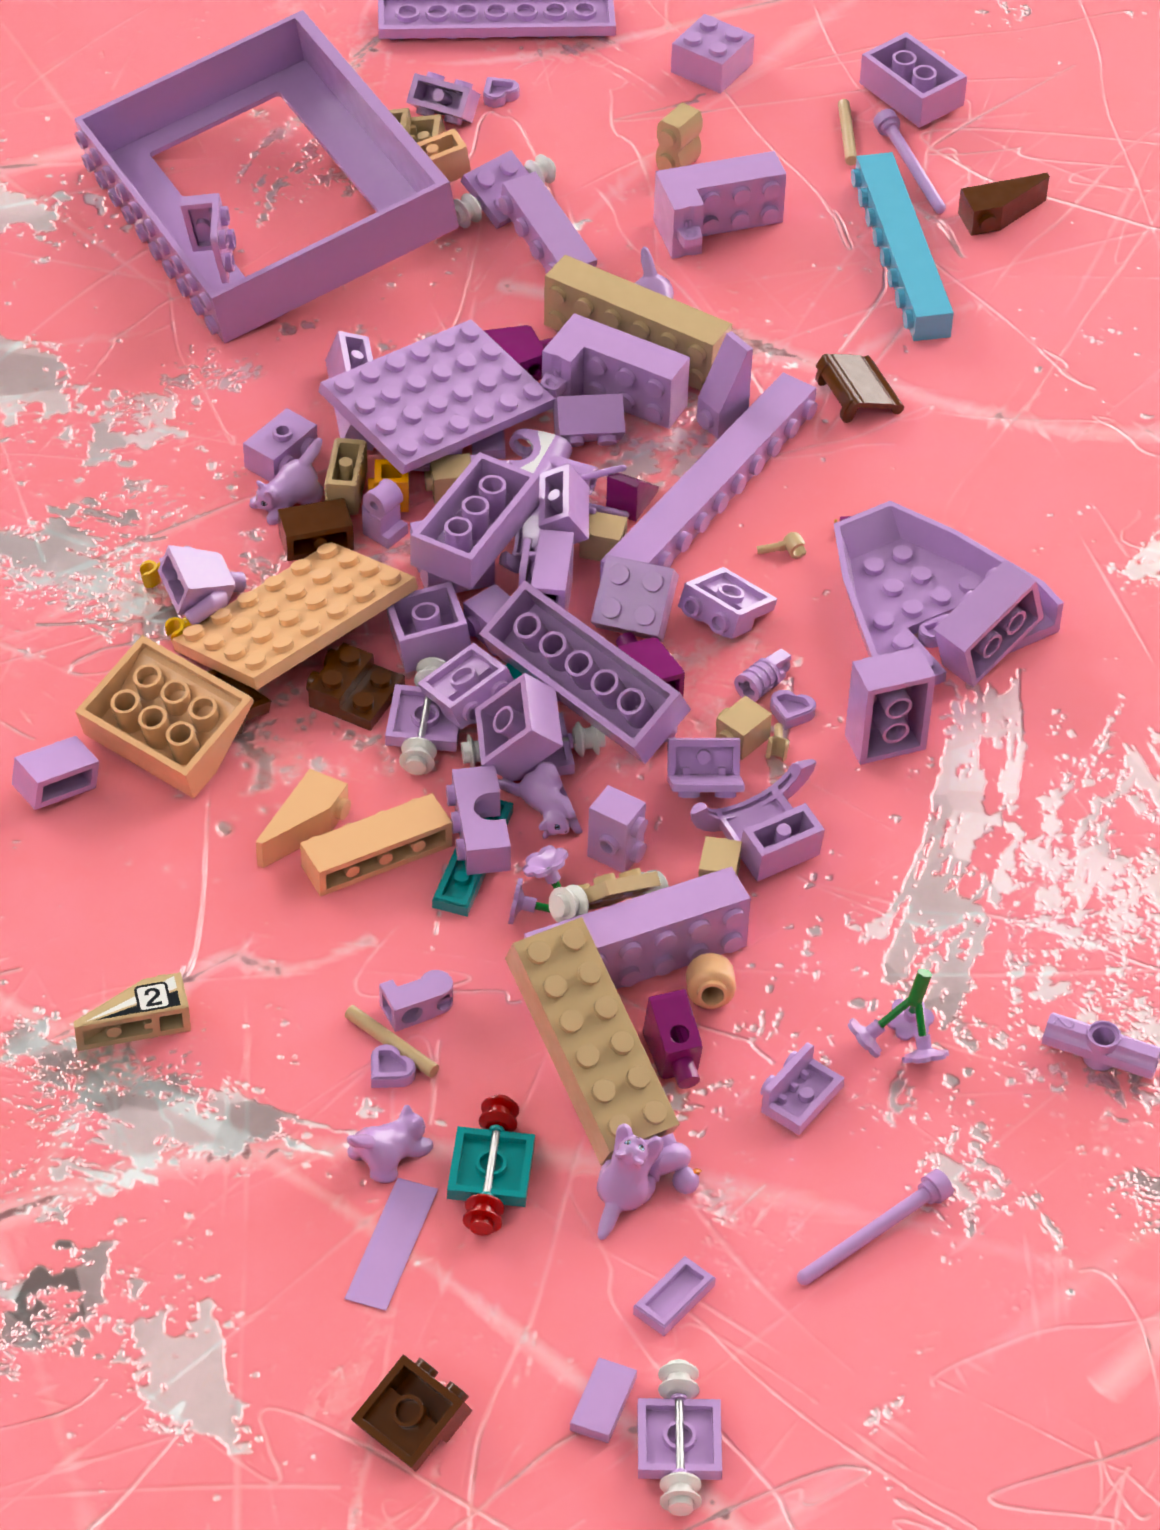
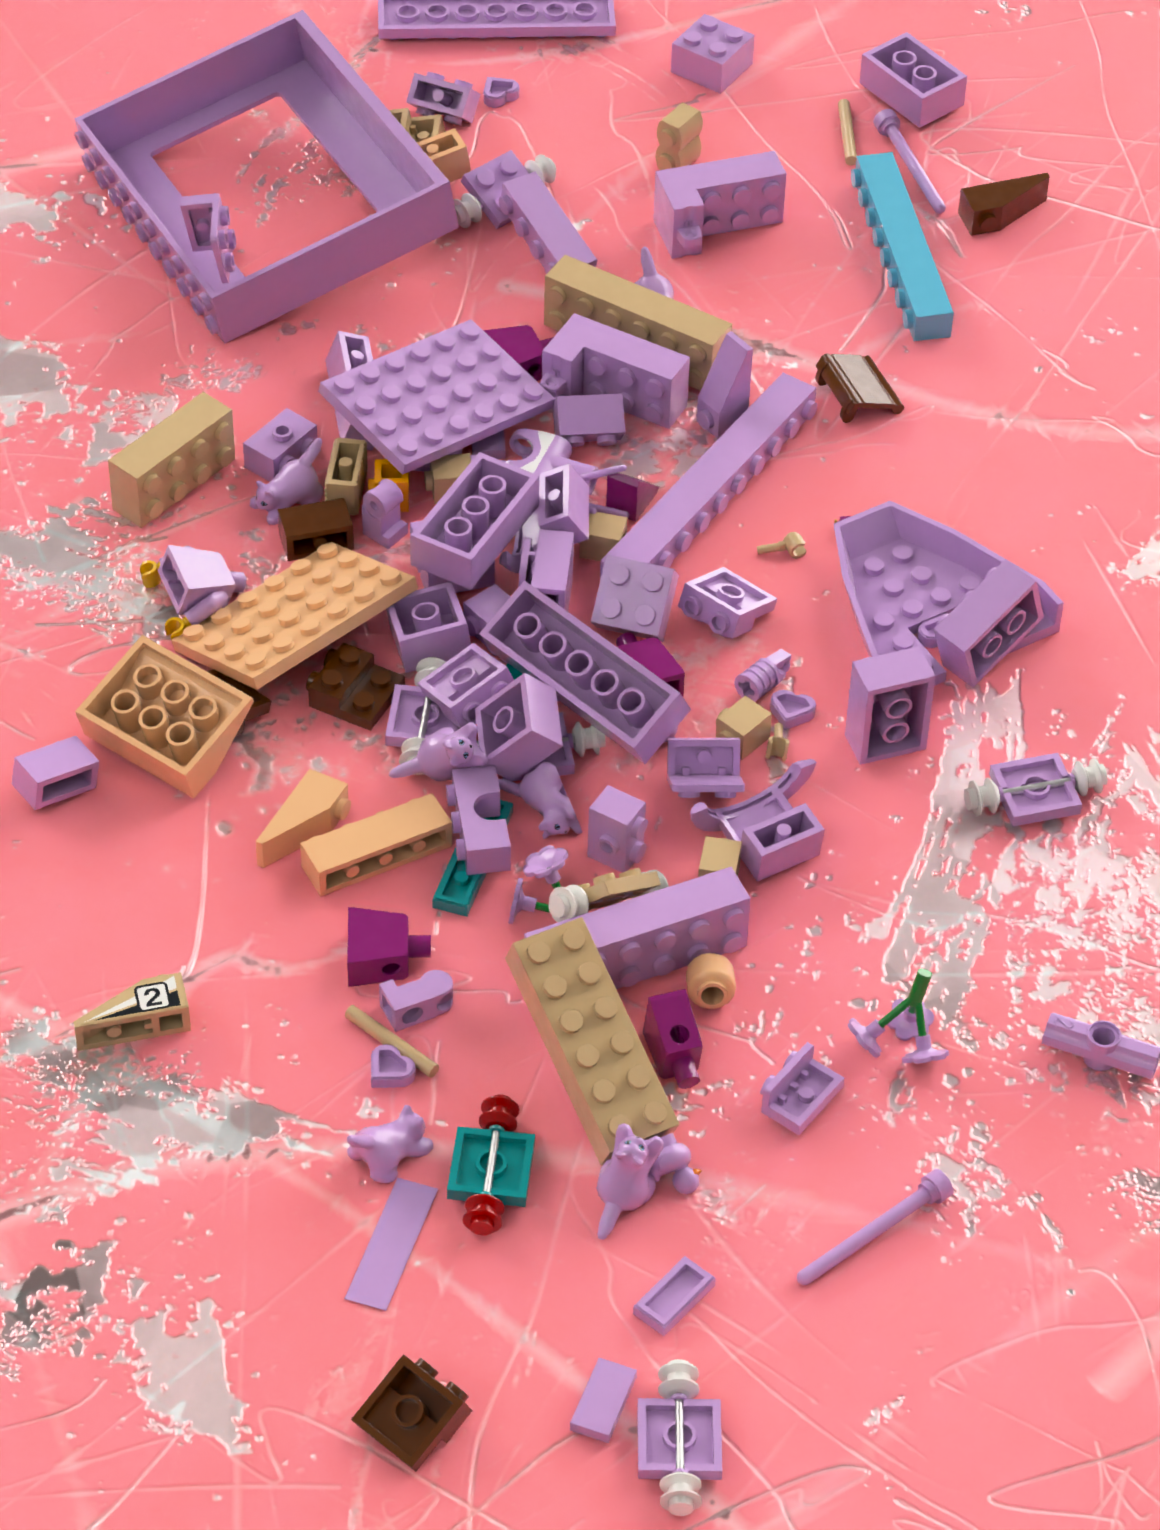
none -> tan brick [108,392,235,528]
none -> magenta torso [347,907,431,987]
none -> lavender animal [389,722,488,782]
none -> lavender plate [964,753,1108,827]

